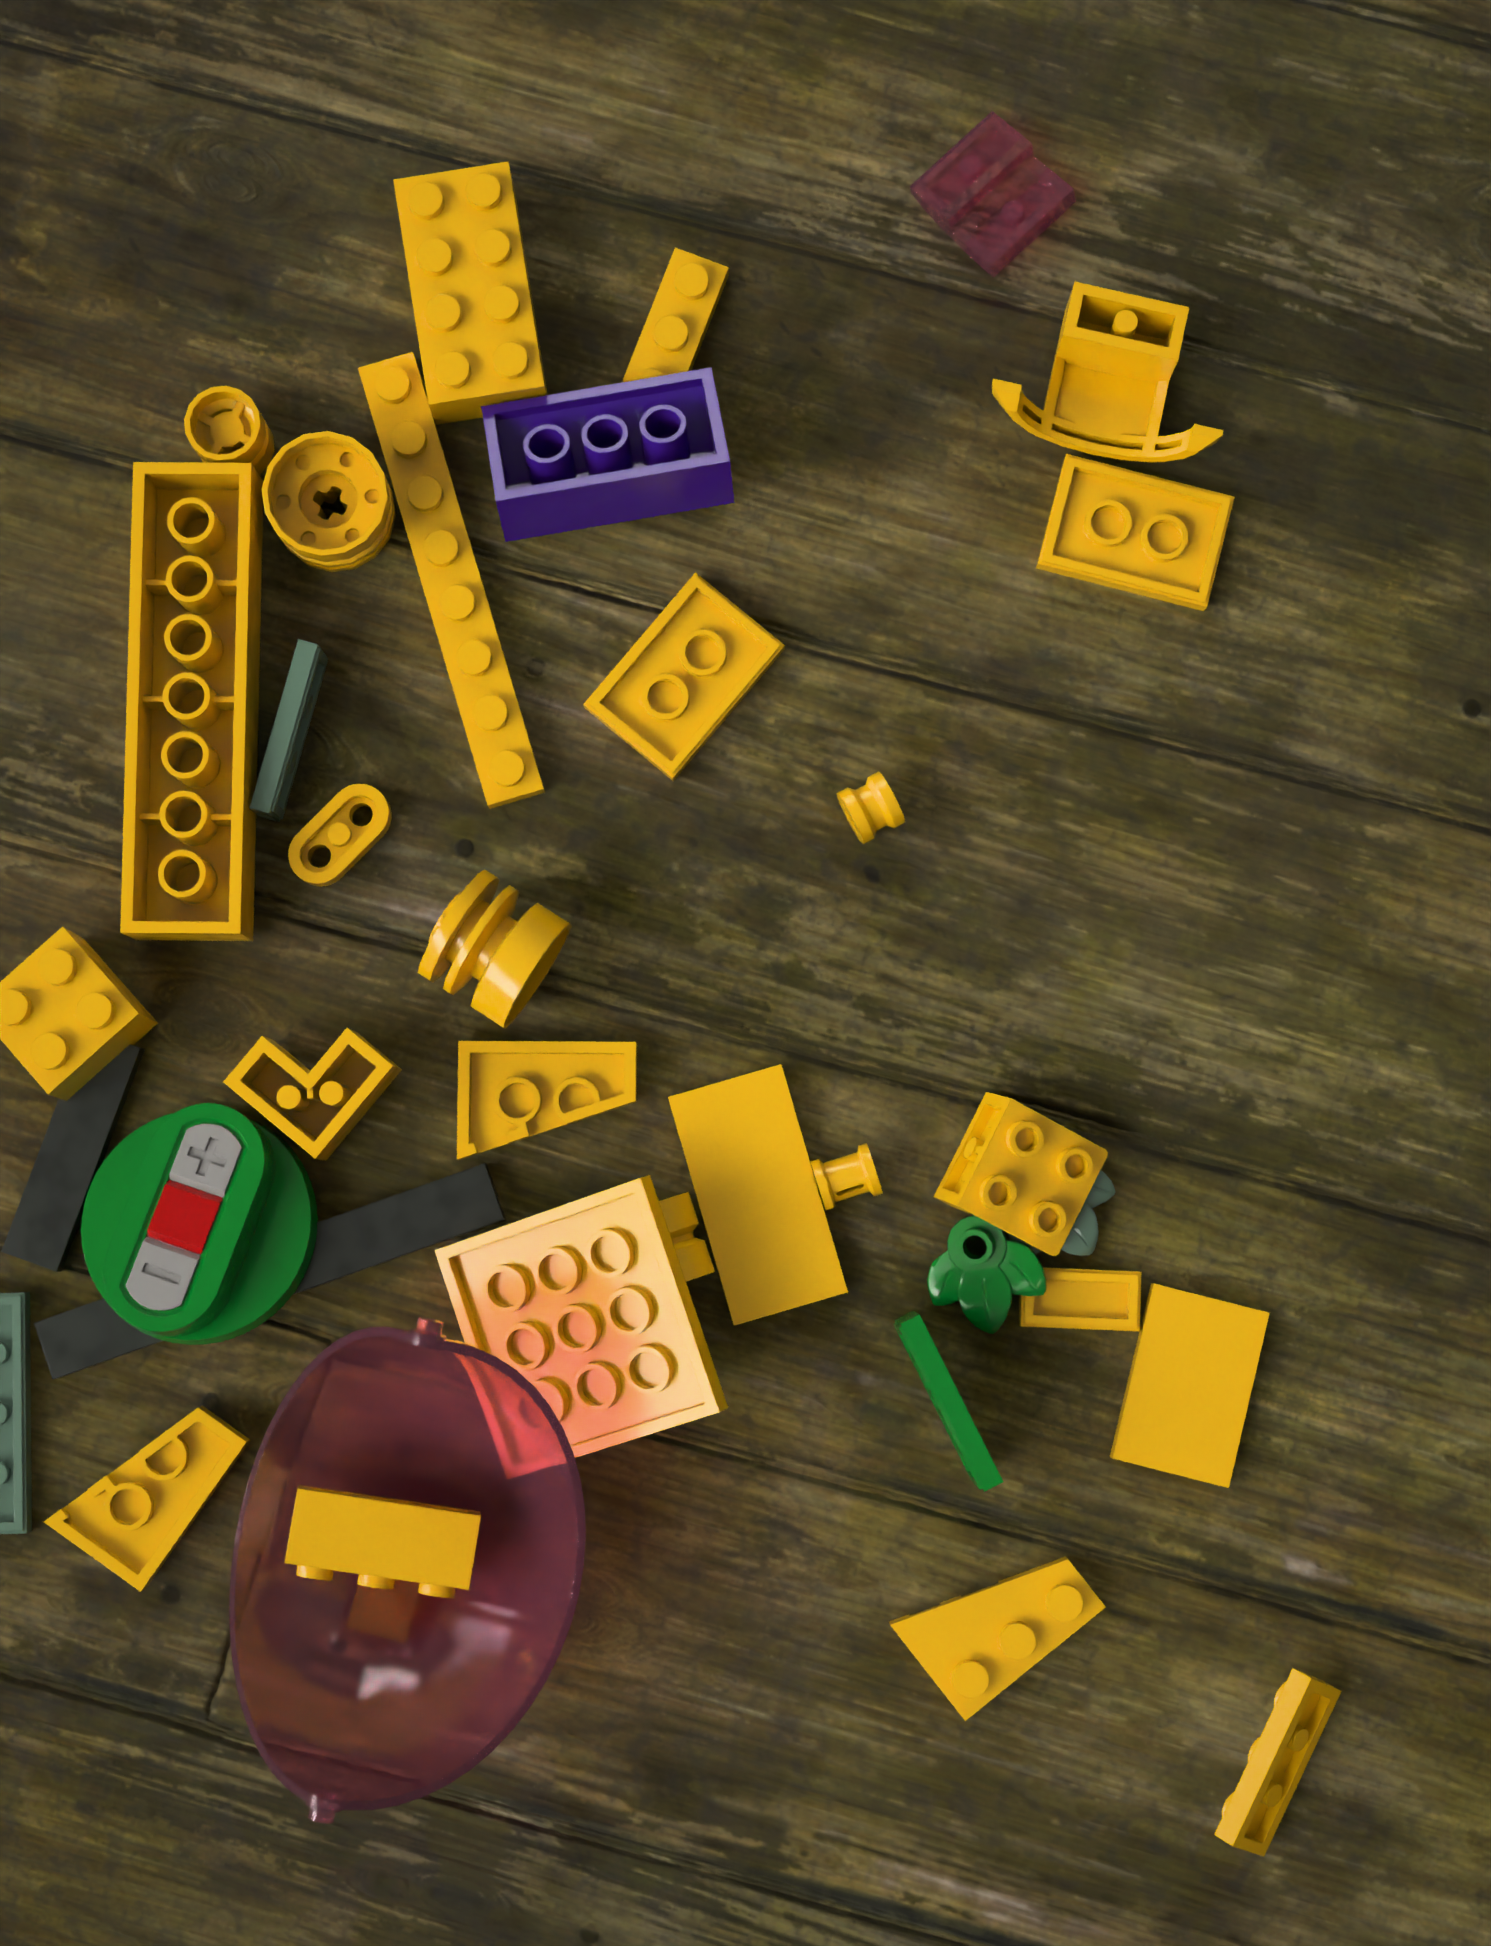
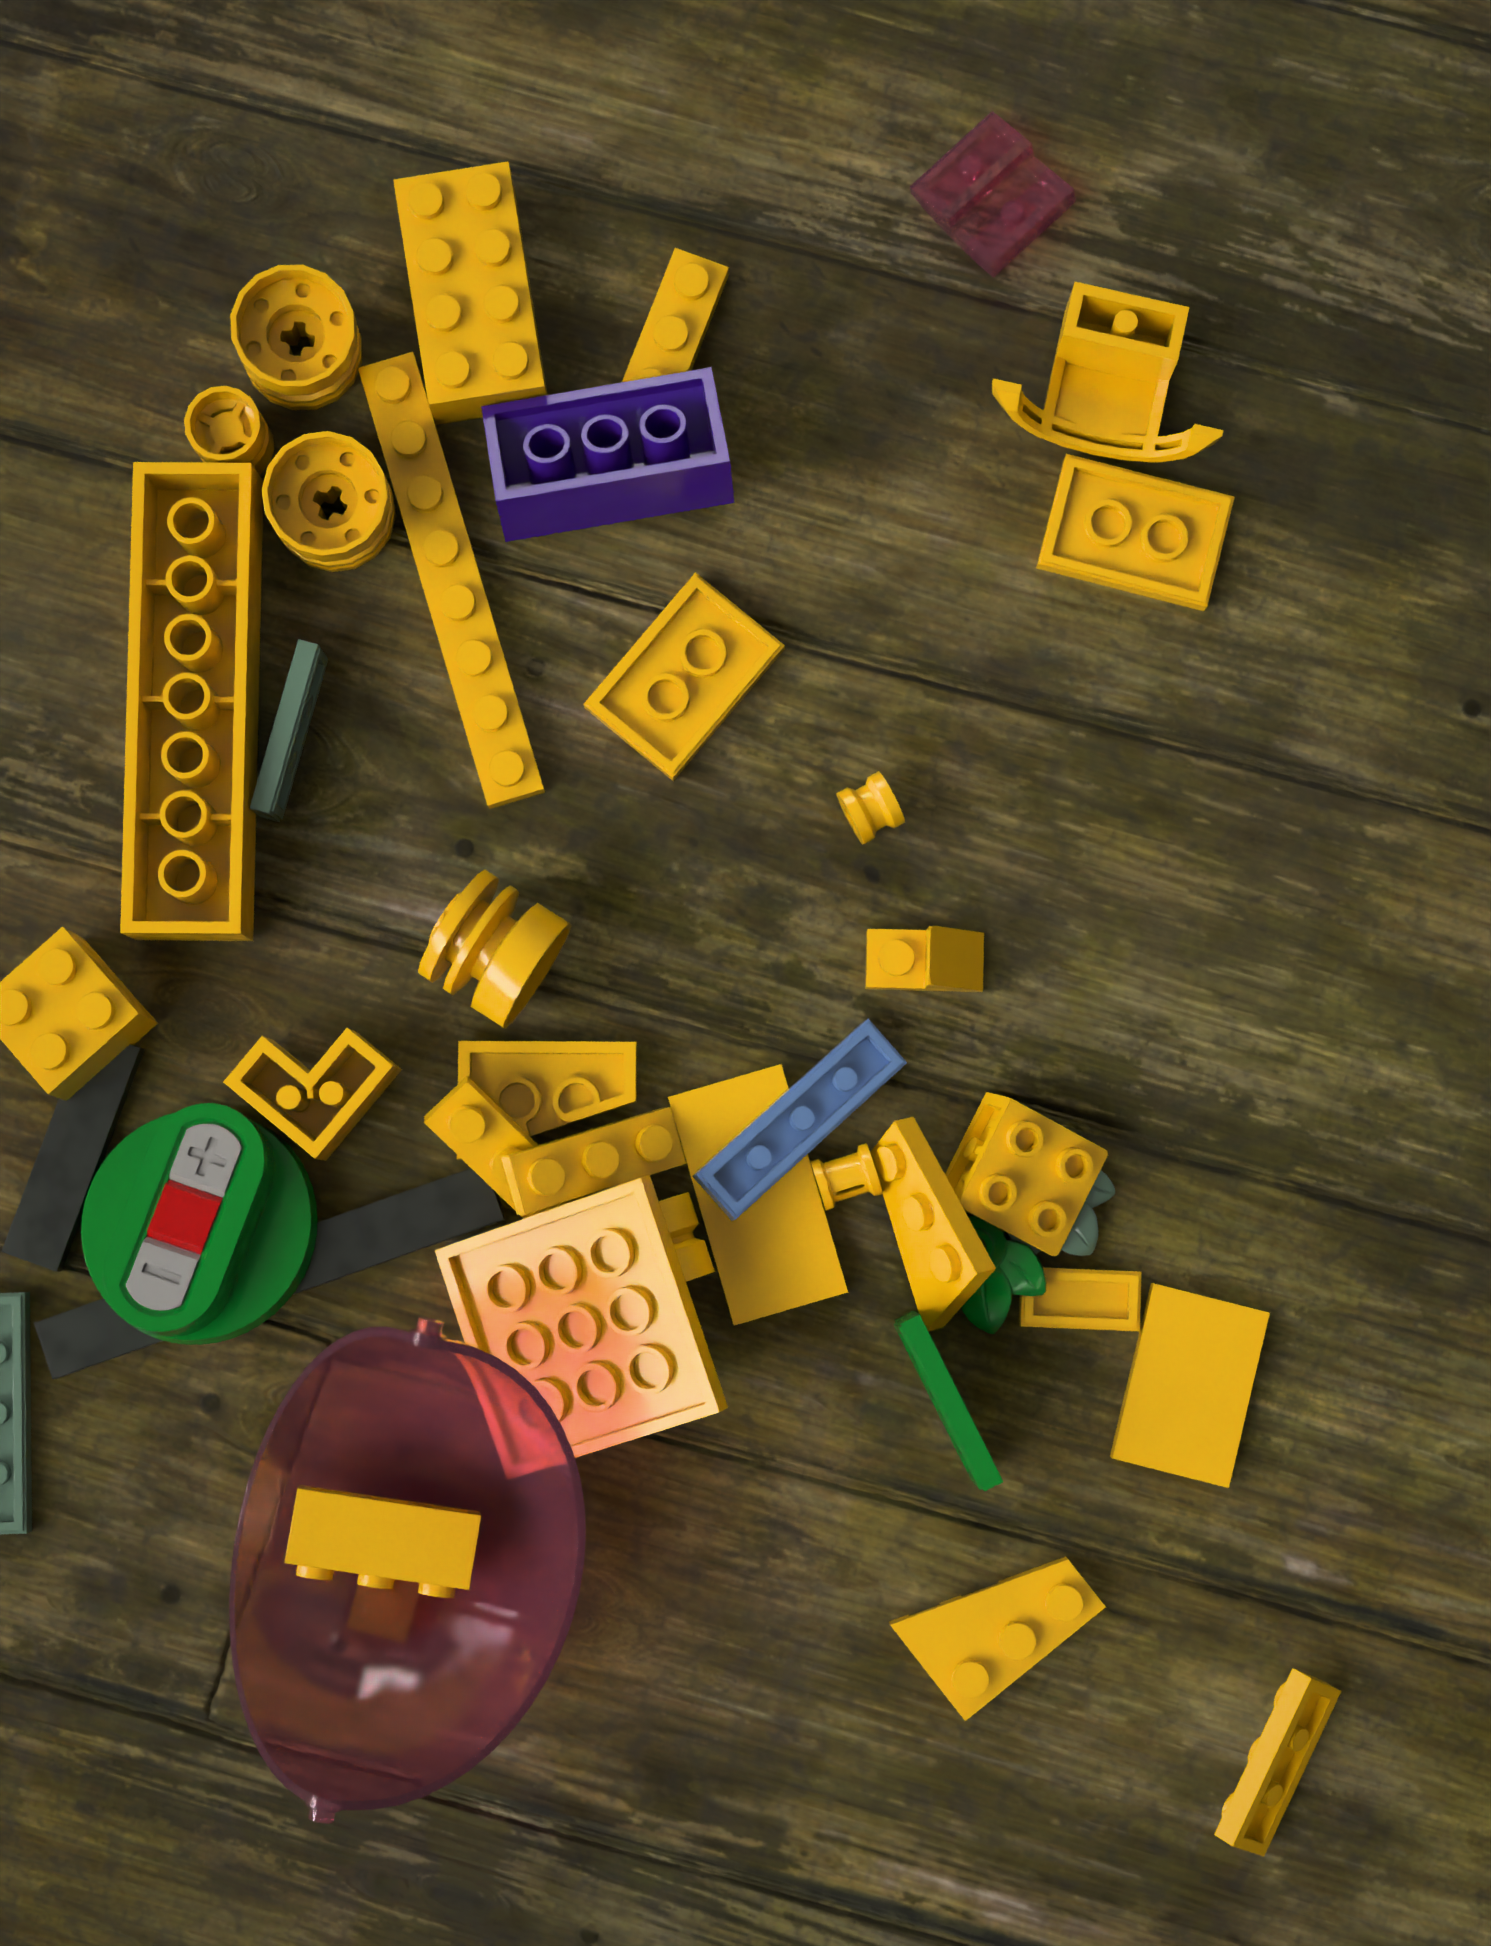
yellow wing [44,1406,251,1592] -> none
yellow plate [288,784,392,886] -> none
none -> yellow wheel [230,264,362,410]
none -> yellow plate [424,1076,590,1219]
none -> yellow plate [501,1107,686,1215]
none -> medium blue tile [692,1018,907,1221]
none -> yellow slope [865,926,984,992]
none -> yellow wing [870,1116,996,1332]

